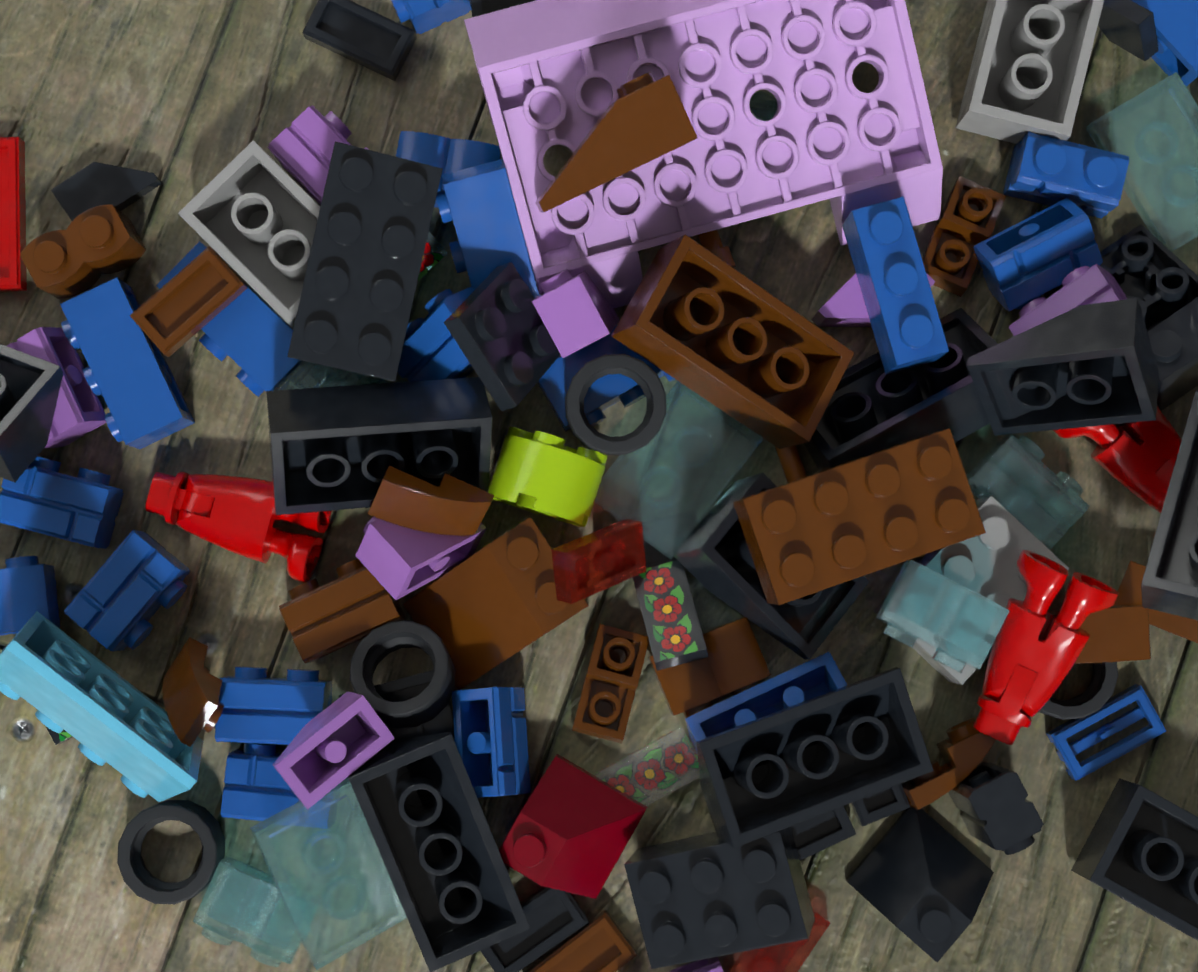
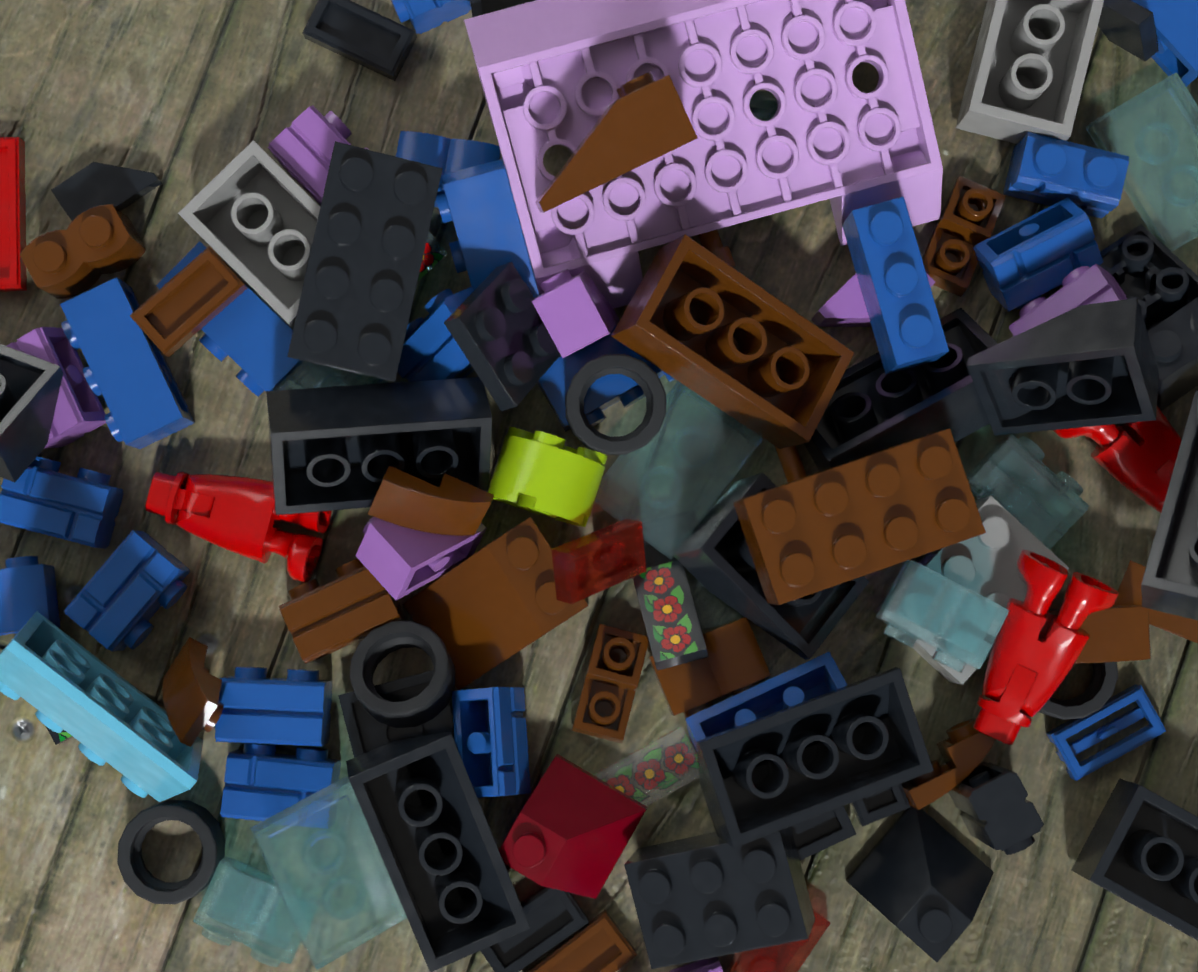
medium lavender slope [273,691,395,809] -> none

